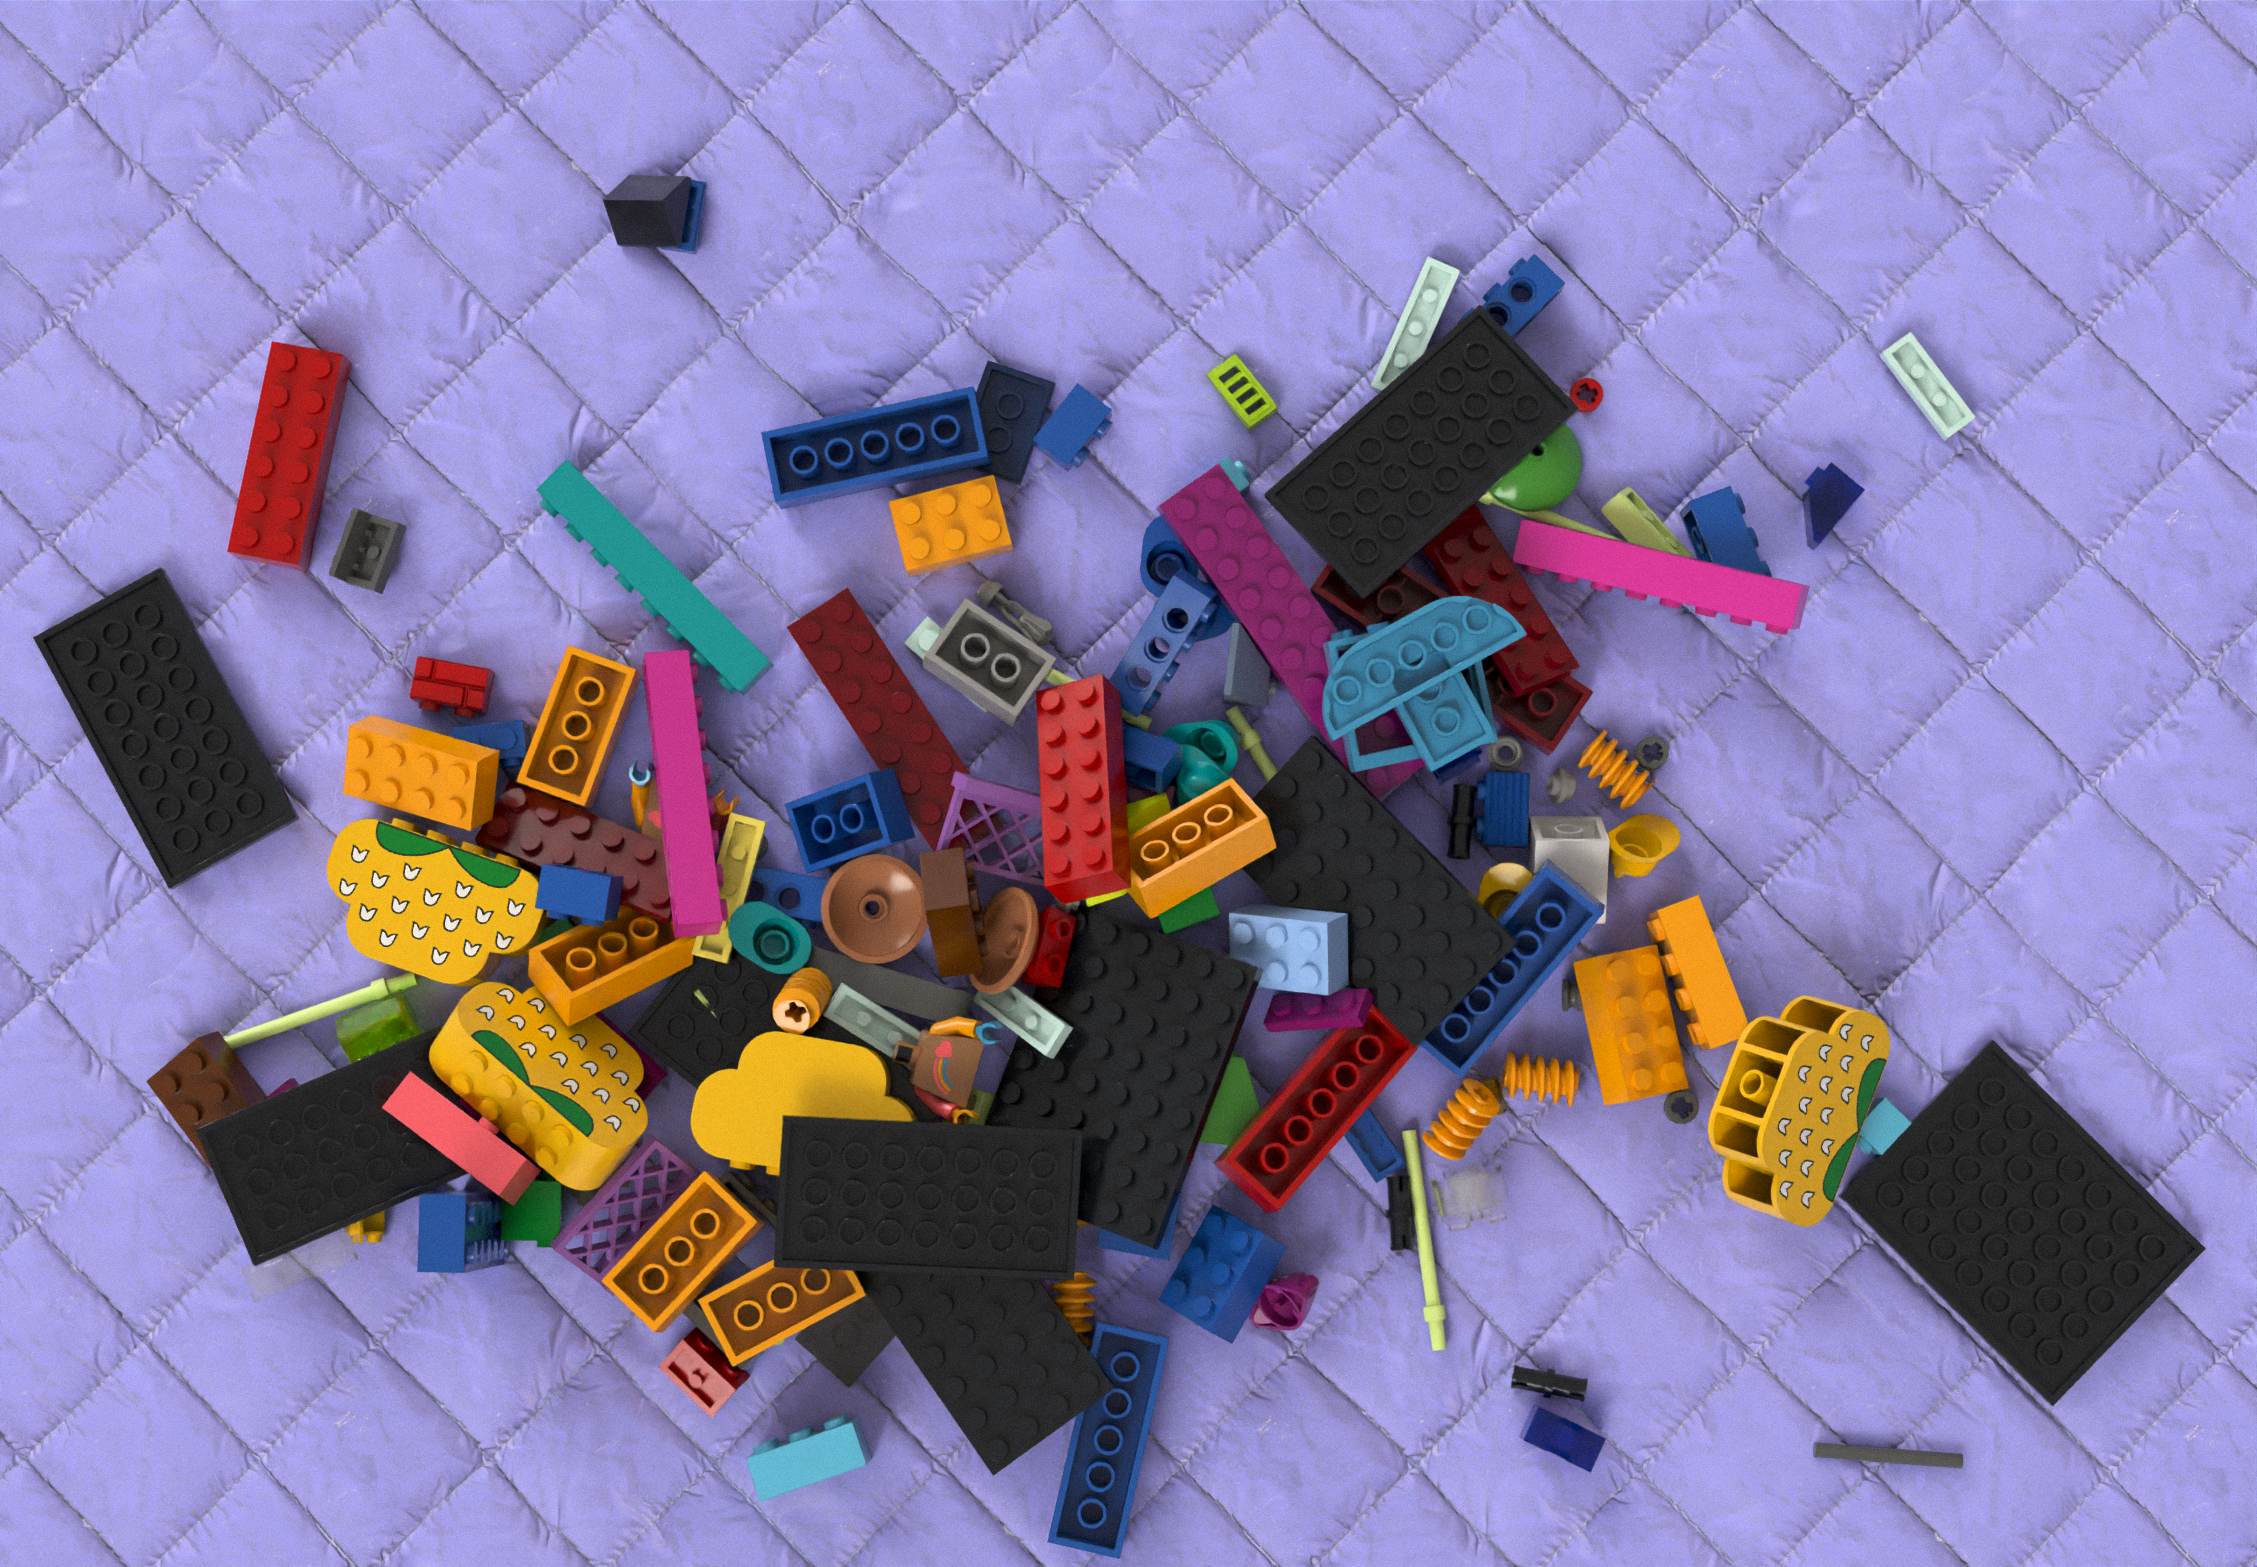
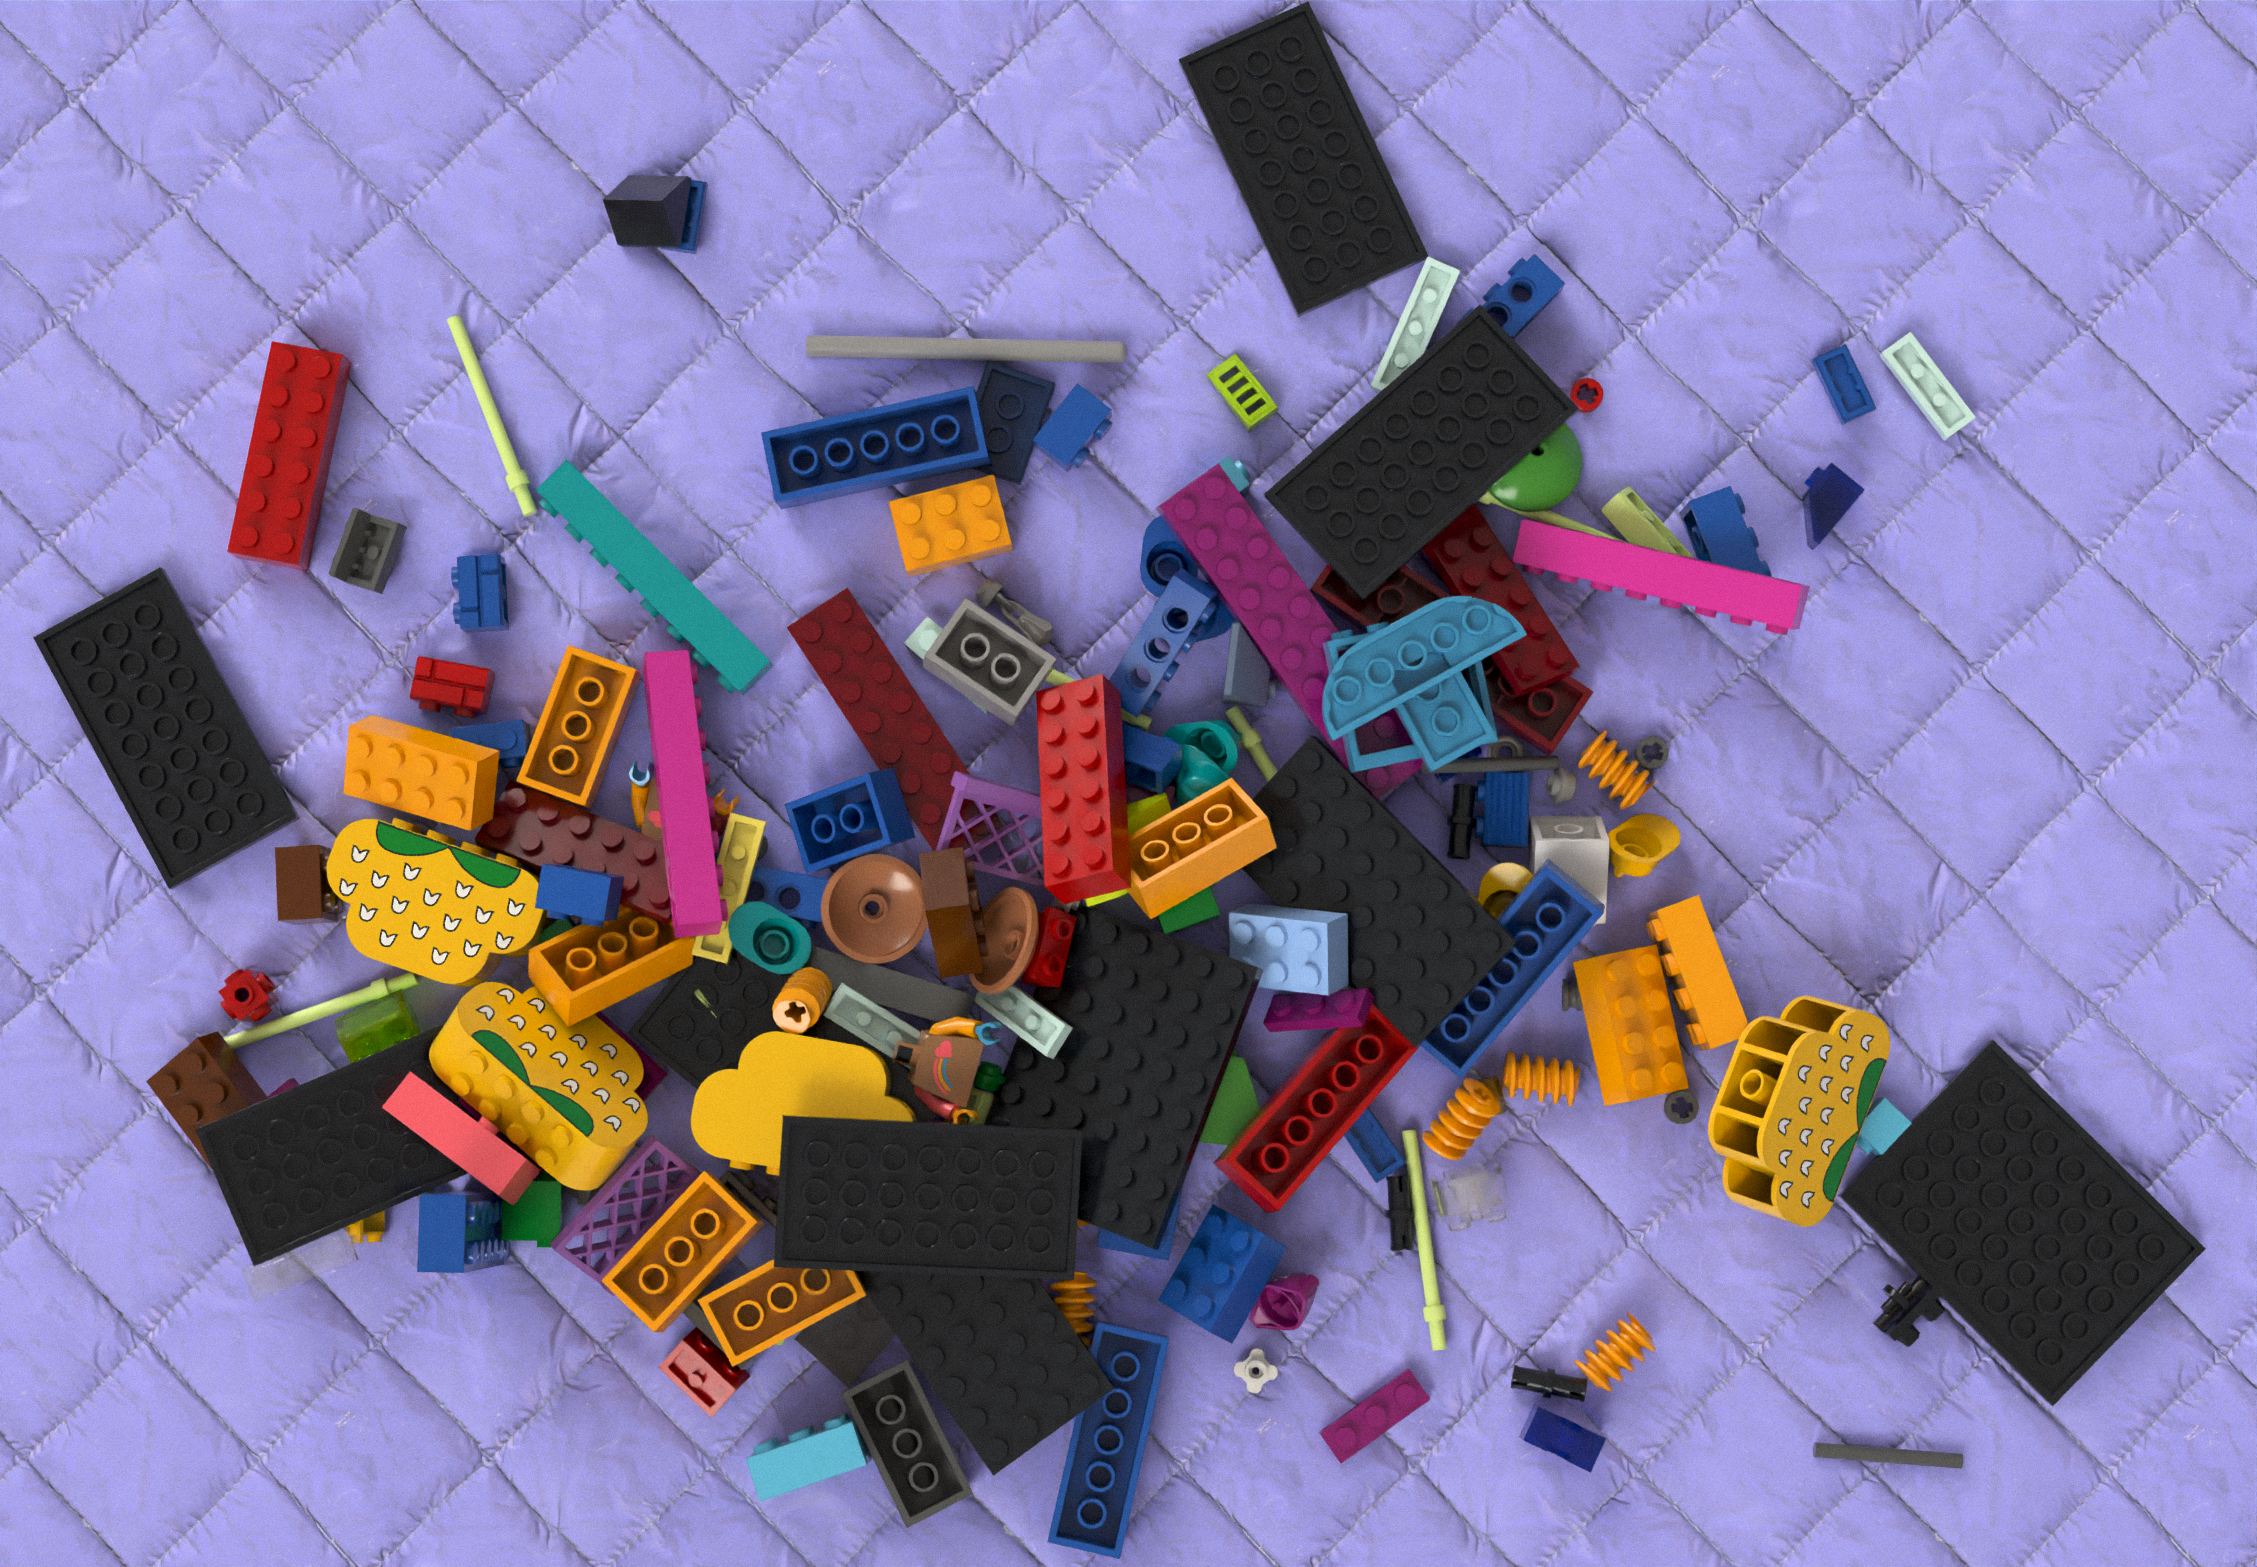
none -> red brick [218,969,279,1023]
none -> reddish brown brick [275,845,343,925]
none -> yellowish green bar [447,315,537,517]
none -> blue brick [451,554,509,633]
none -> light grey piece [806,335,1127,363]
none -> dark grey brick [841,1359,973,1528]
none -> green plate [973,1061,1006,1091]
none -> black plate [1179,1,1428,317]
none -> white plate [1234,1349,1278,1393]
none -> magenta plate [1319,1368,1430,1464]
none -> dark grey bar [1422,755,1560,774]
none -> light orange piece [1574,1312,1656,1392]
none -> blue plate [1811,344,1877,425]
none -> black hips [1873,1276,1945,1347]

